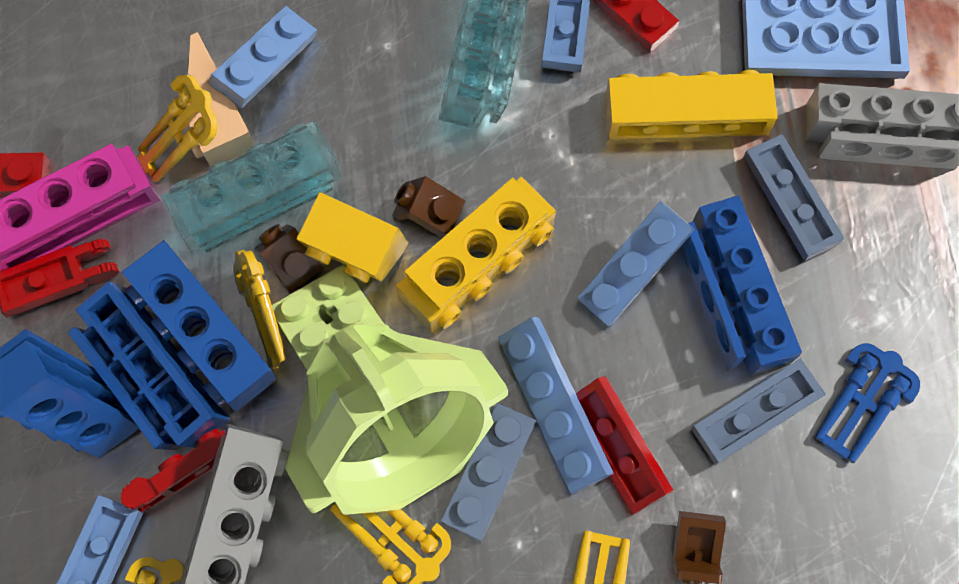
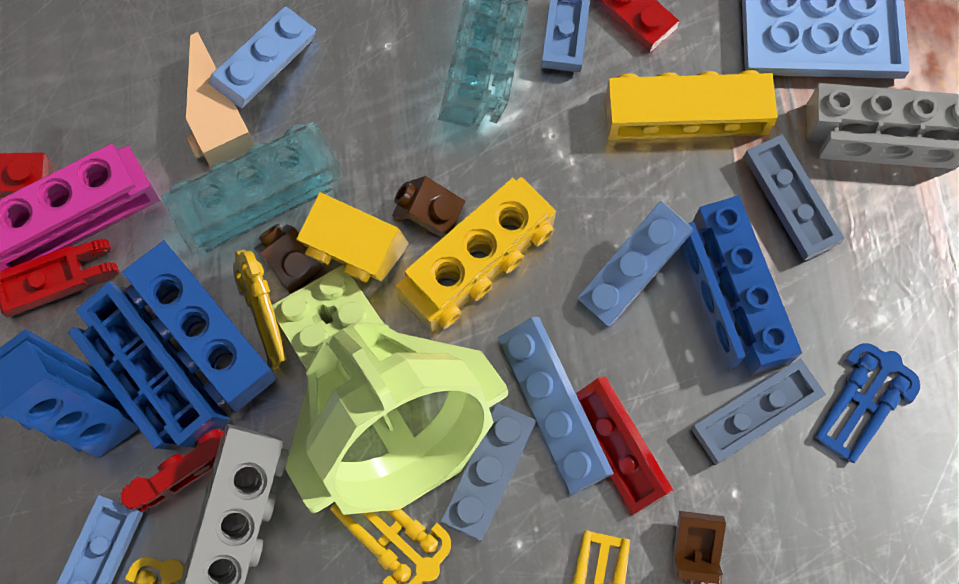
yellow piece [137,75,218,182] -> none

